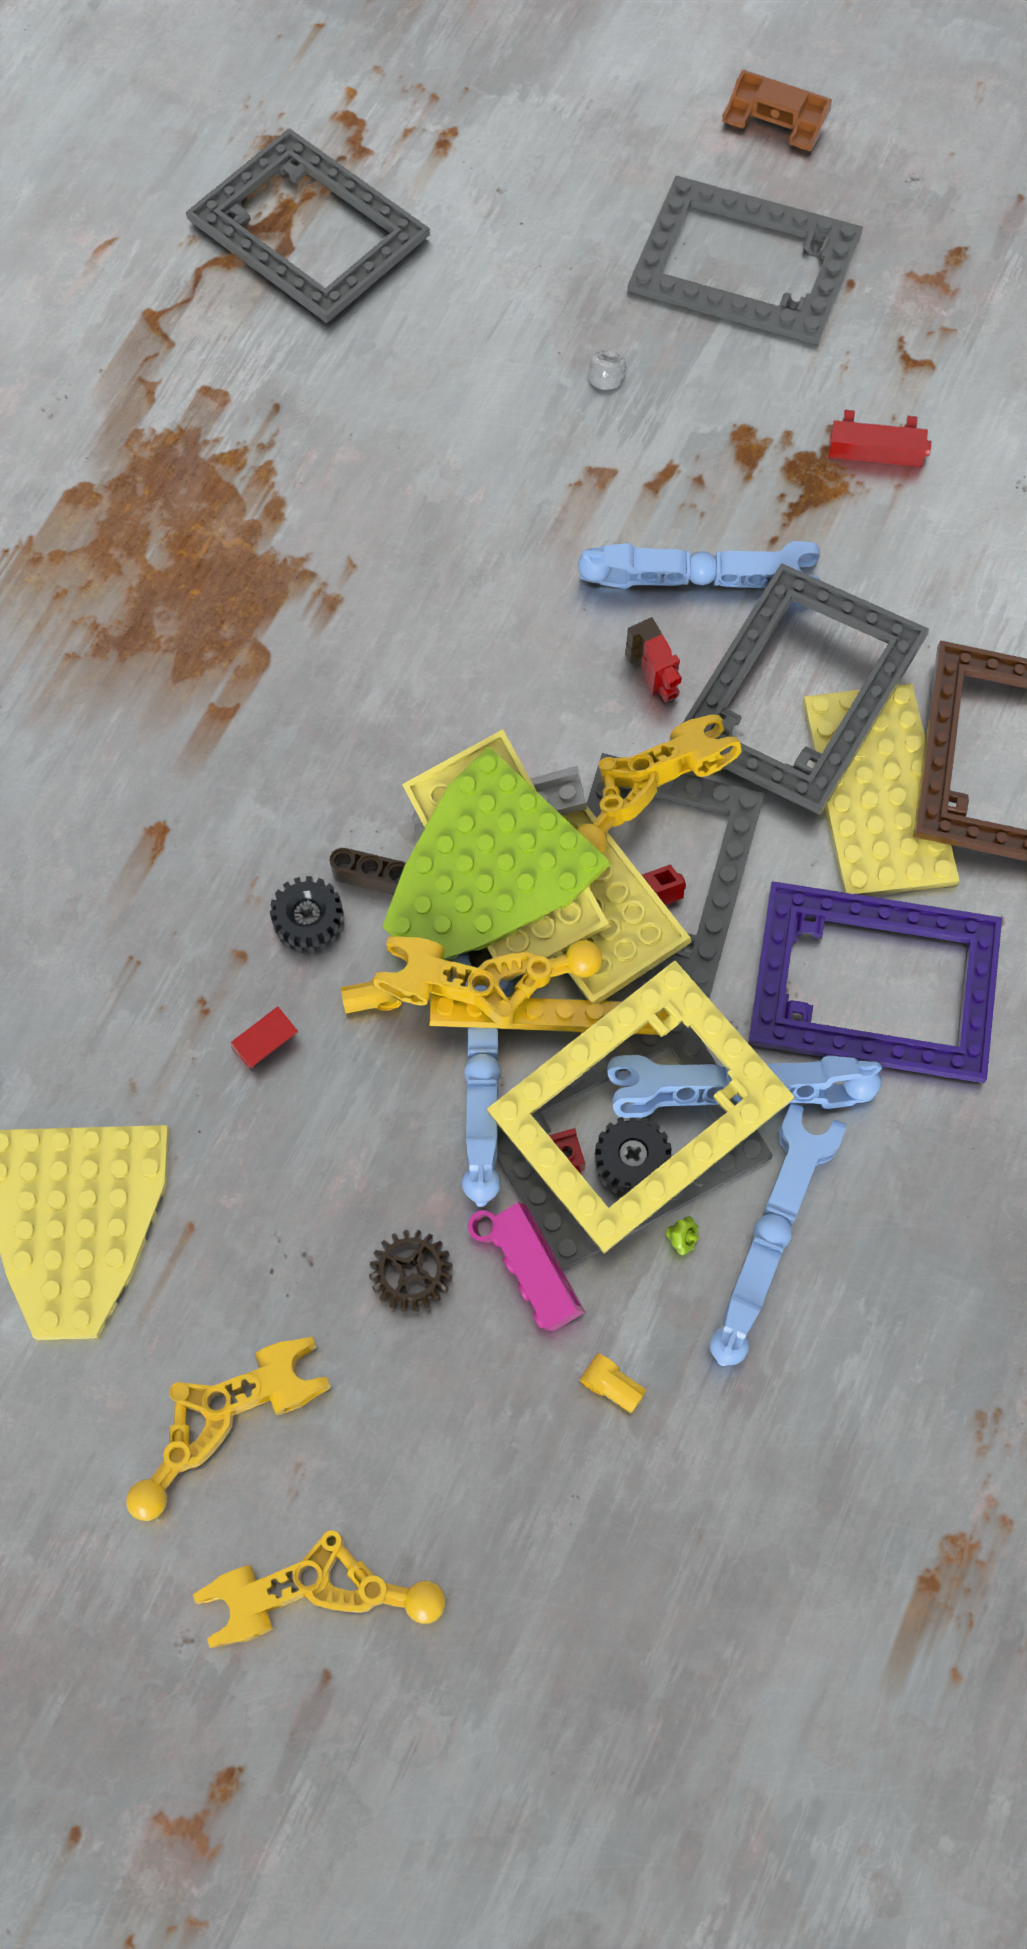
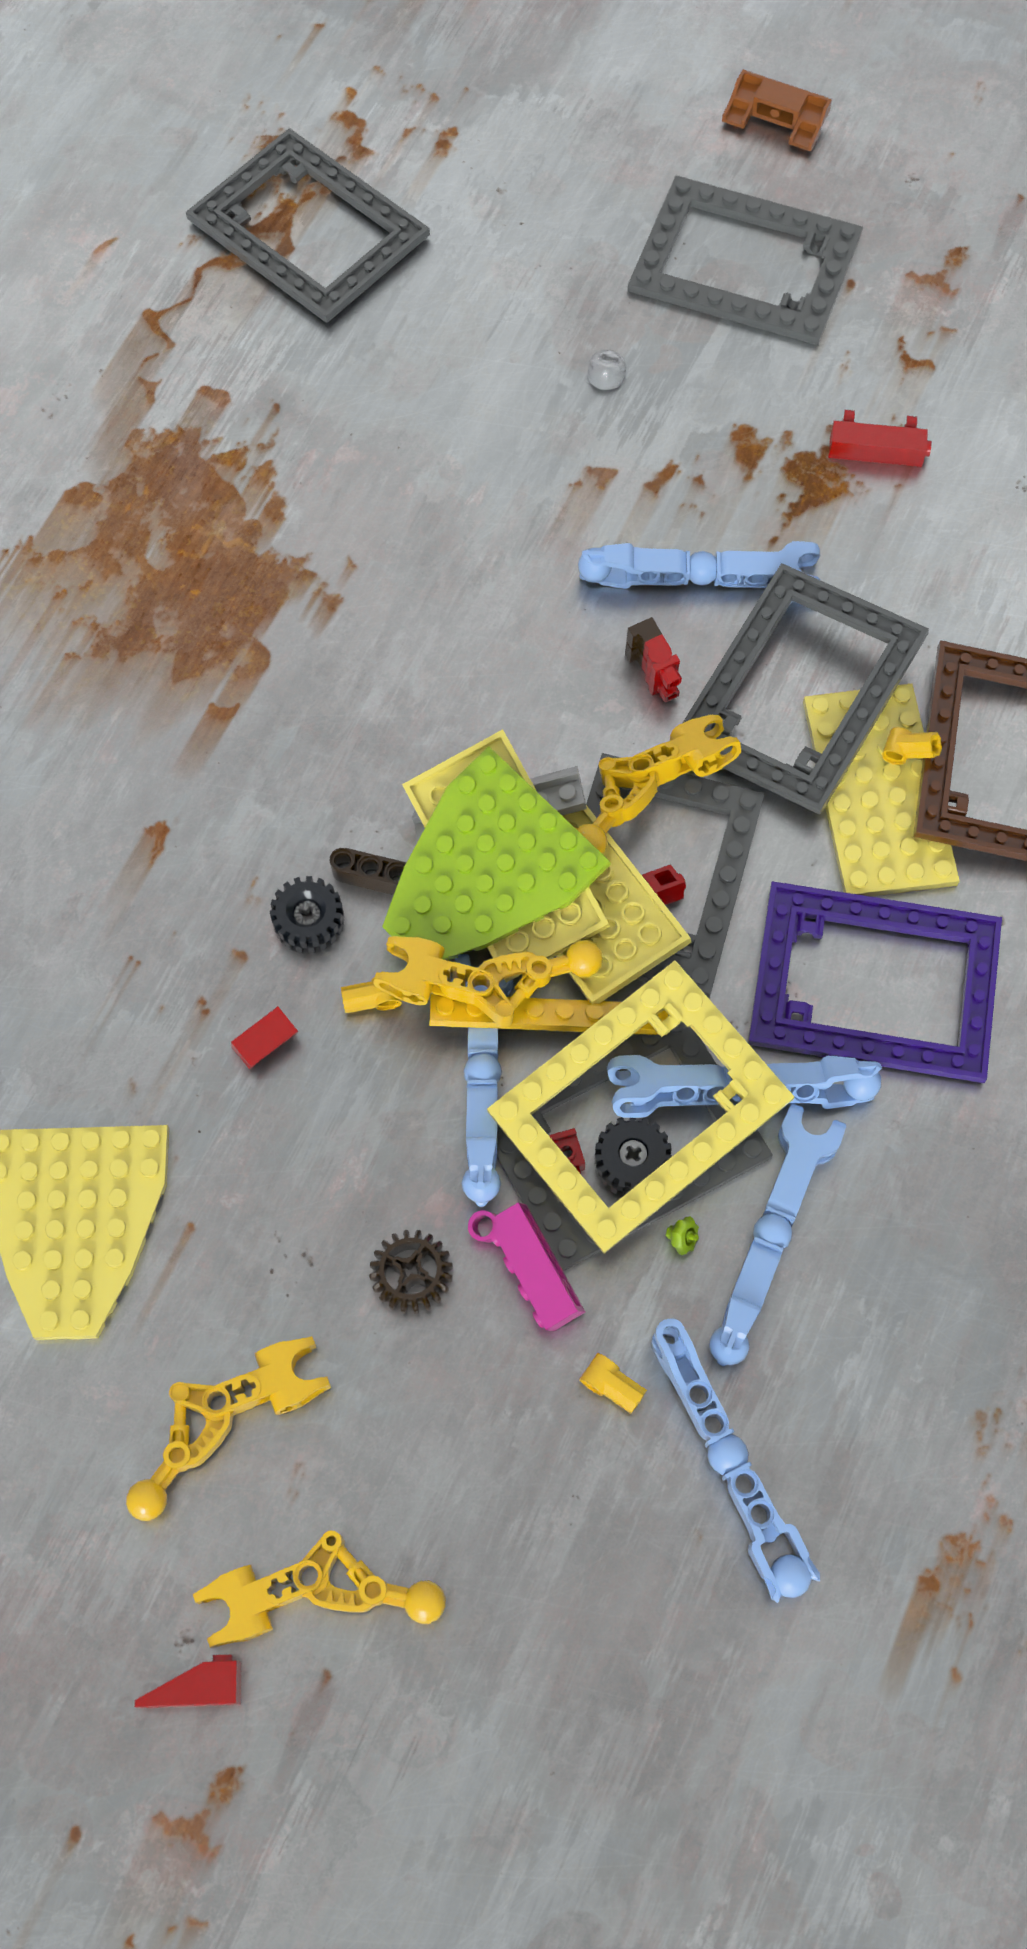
none -> red slope [135,1654,241,1708]
none -> light blue piece [651,1319,820,1603]
none -> yellow piece [882,727,942,765]

